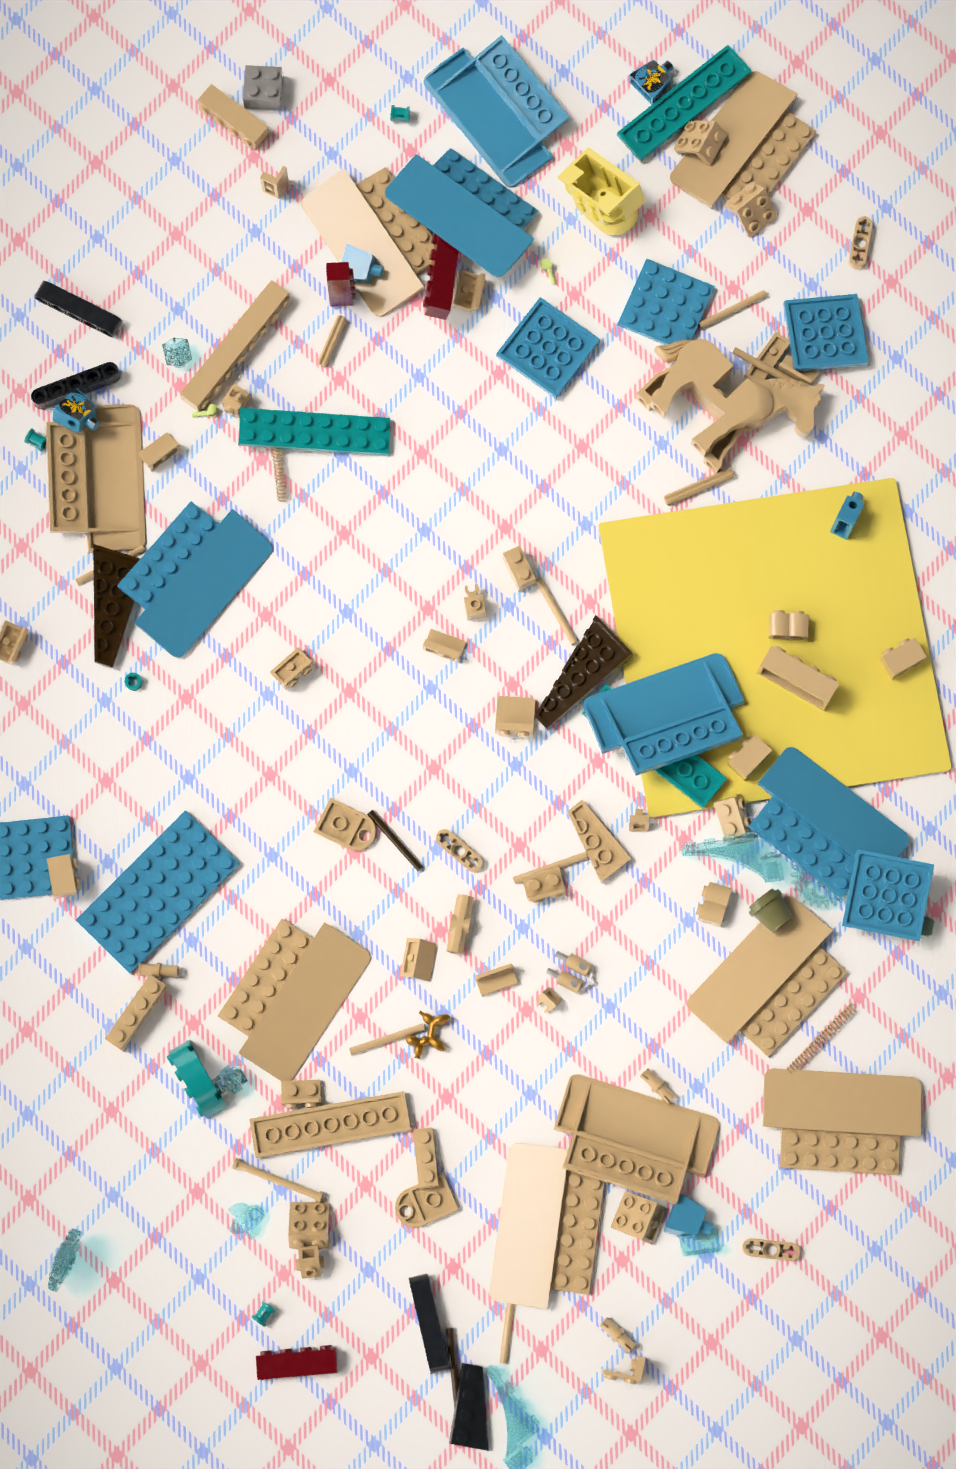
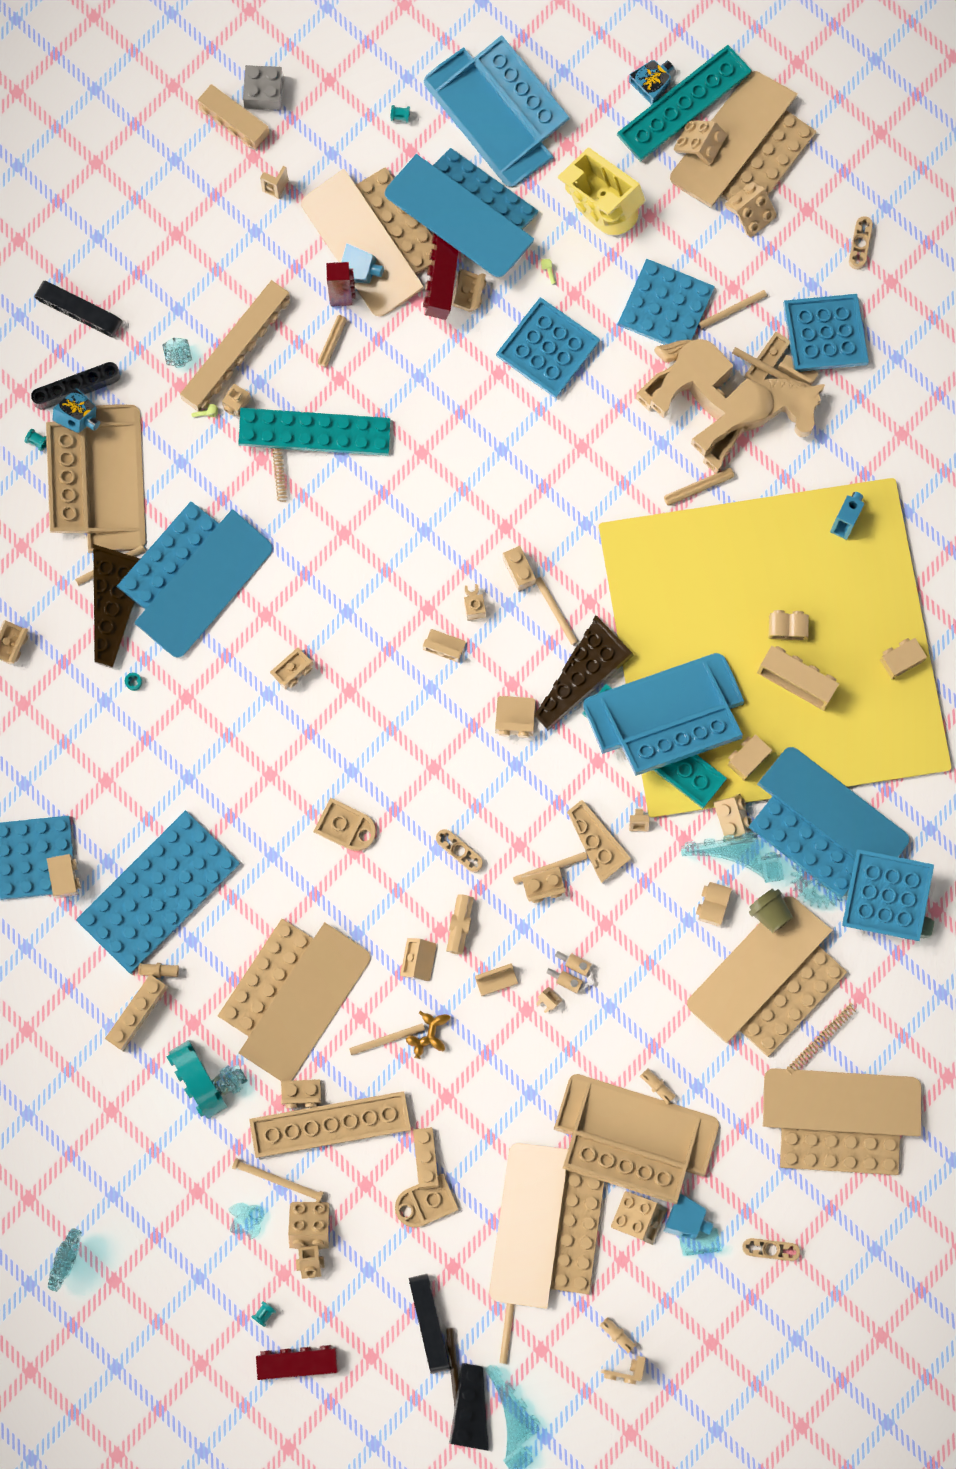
tan panel [138,432,181,471] -> none
dark brown bar [367,810,423,872] -> none

